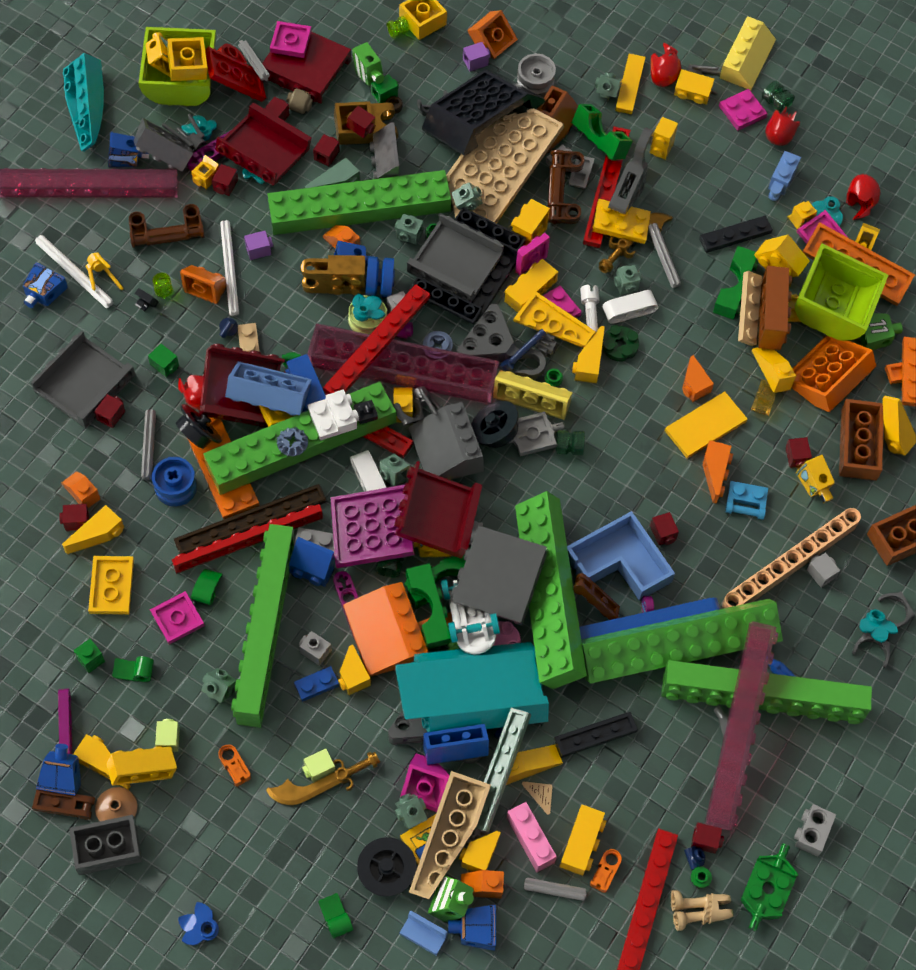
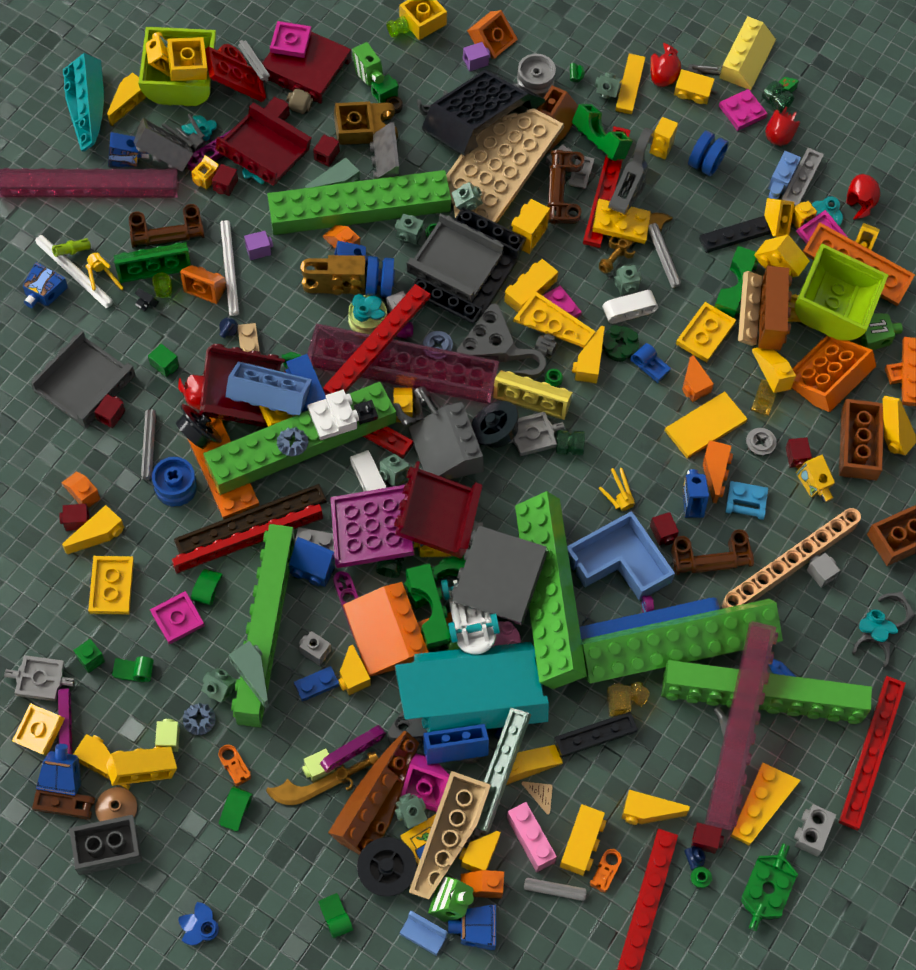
dark red brick [347,106,376,138] -> none
dark blue piece [499,329,546,372] -> none
dark pink plate [515,233,550,276] -> none
reddish brown plate [573,573,620,620] -> none
white piece [580,285,599,333] -> none
tan piece [671,890,733,931] -> none
none -> light grey plate [4,655,75,701]
none -> yellow tile [12,703,65,756]
none -> lime pin [52,238,91,257]
none -> yellow slope [107,73,146,126]
none -> green slope [114,242,191,283]
none -> sand blue gear [182,703,216,735]
none -> green panel [219,786,253,831]
none -> sand green slope [229,641,269,709]
none -> magenta beam [320,725,386,773]
none -> dark orange wedge [328,731,419,855]
none -> green plate [570,63,585,83]
none -> yellow plant [599,468,635,511]
none -> clear yellow brick [606,682,649,716]
none -> yellow slope [621,790,690,825]
none -> blue plate [630,343,671,383]
none -> reddish brown piece [671,529,754,575]
none -> yellow plate [676,302,736,363]
none -> blue torso [683,469,709,518]
none -> blue wheel [688,130,729,176]
none -> yellow wing [730,763,801,846]
none -> light grey gear [746,428,776,457]
none -> yellow slope [764,198,795,237]
none -> green slope [773,77,799,98]
none -> light grey plate [781,148,824,206]
none -> red plate [838,676,906,831]

